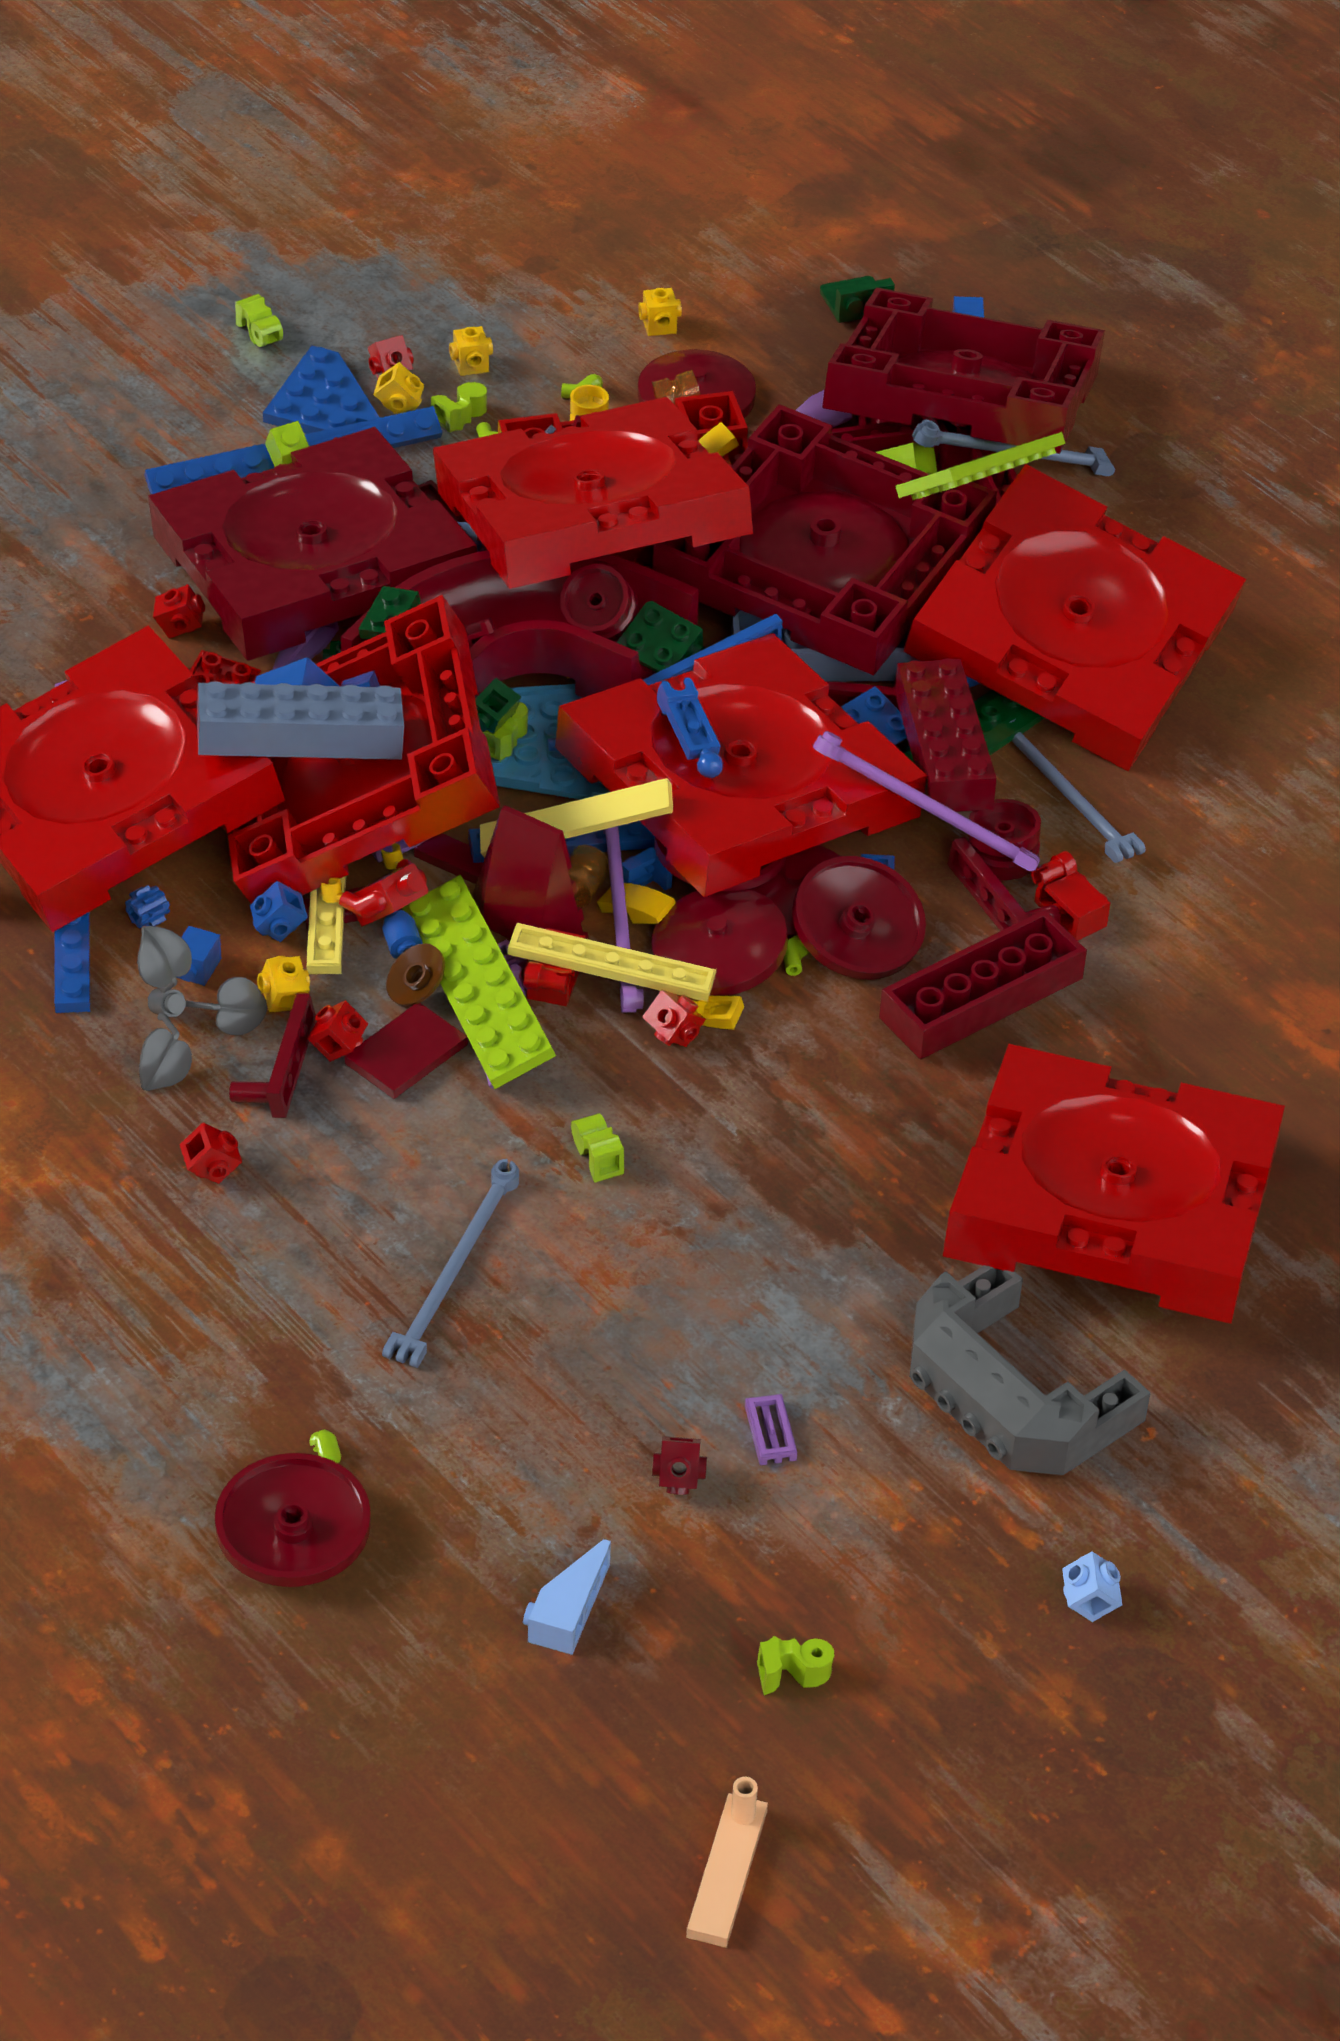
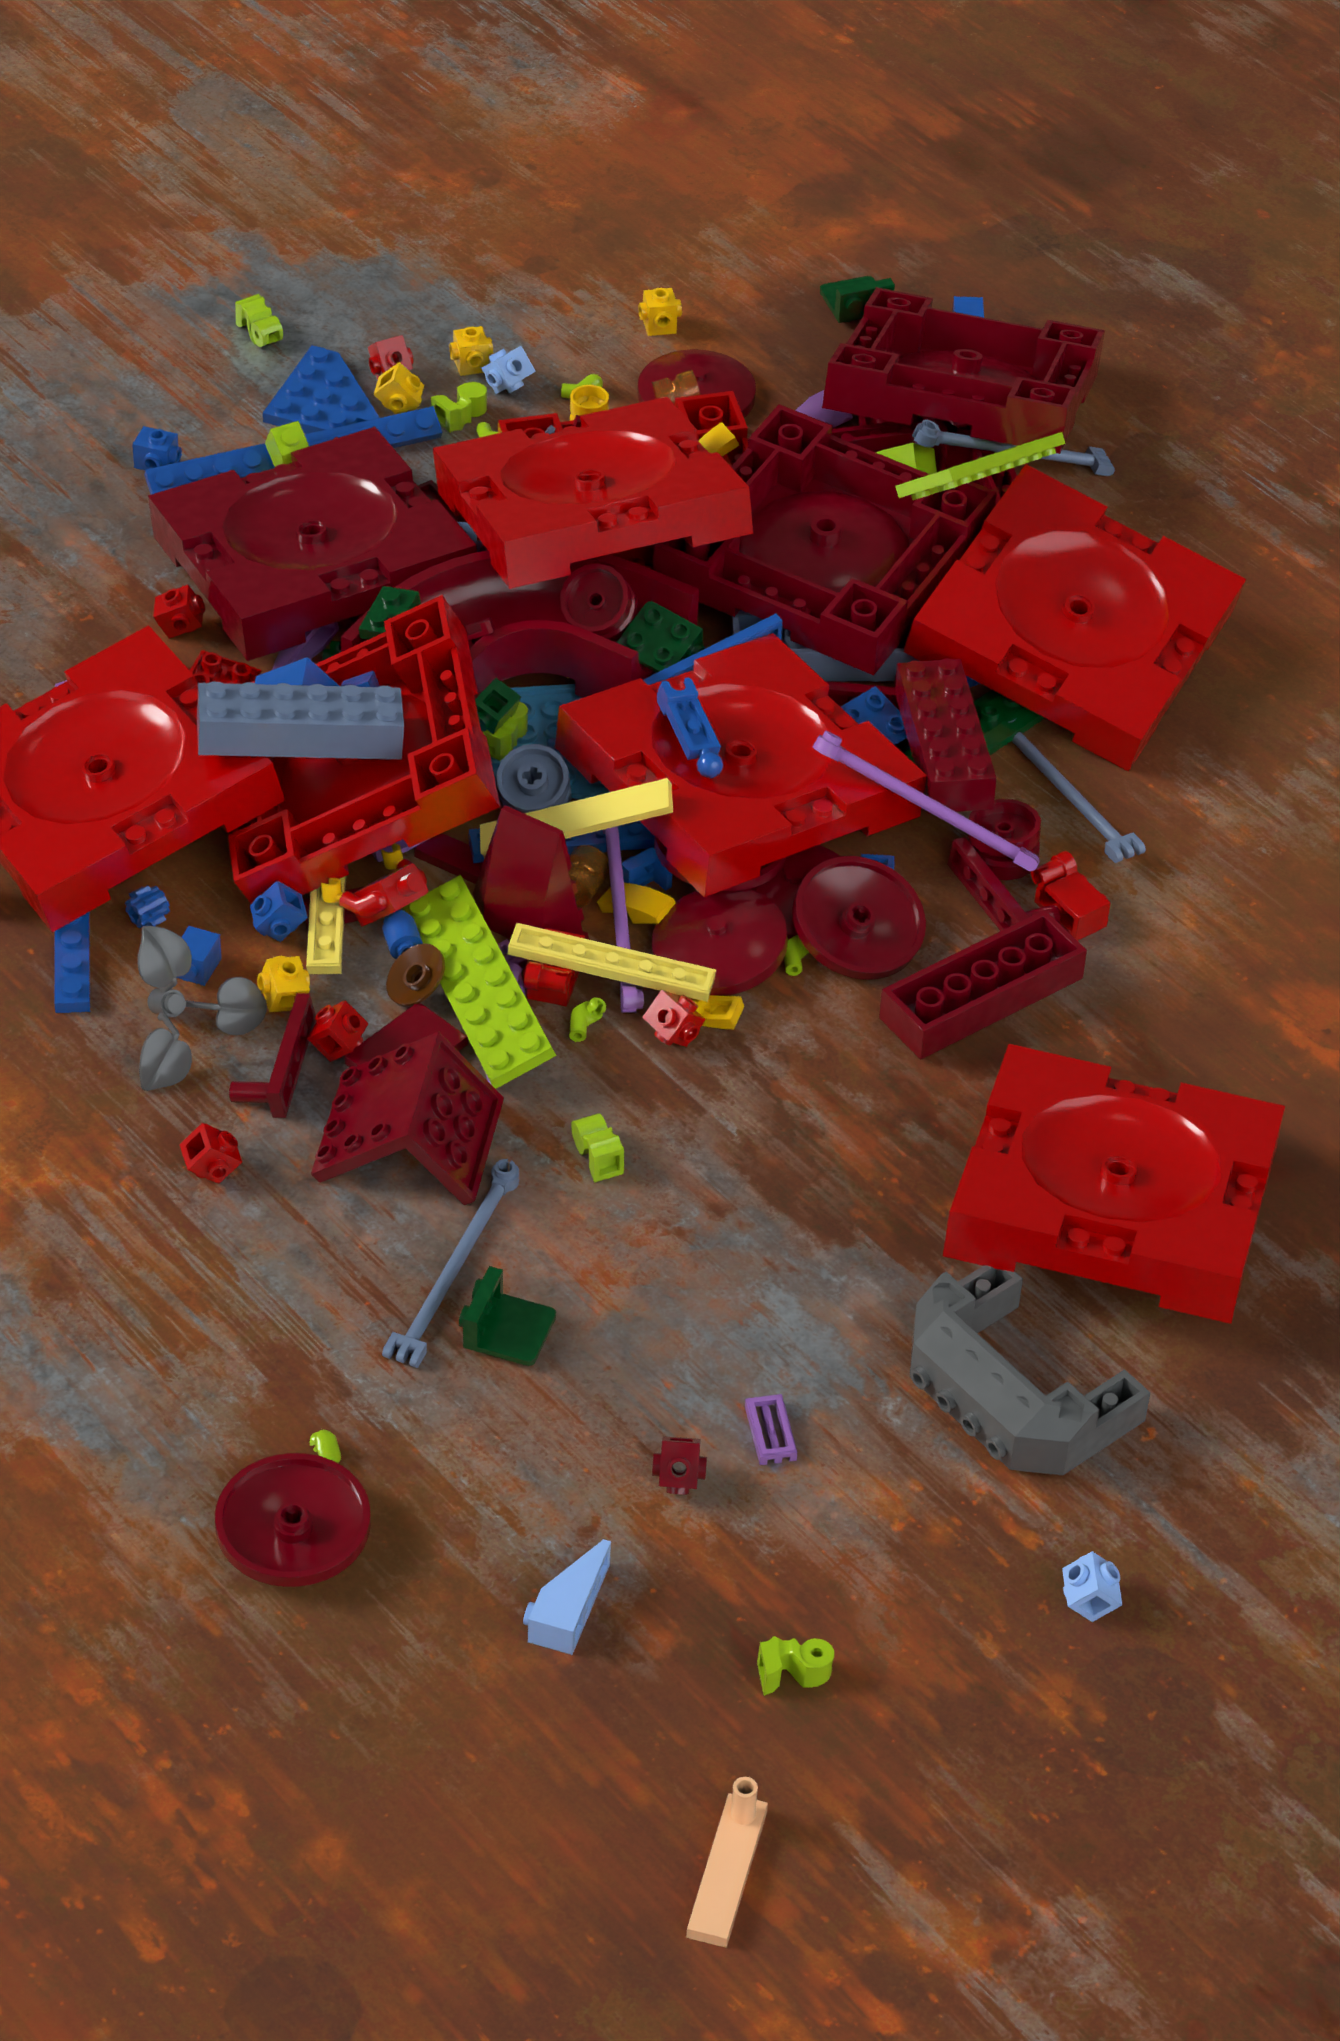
none -> blue brick [132,426,182,470]
none -> dark red bracket [311,1031,504,1205]
none -> dark green bracket [459,1266,556,1366]
none -> light blue brick [481,346,536,394]
none -> sand blue wheel [496,744,572,813]
none -> lime arm [569,997,606,1042]

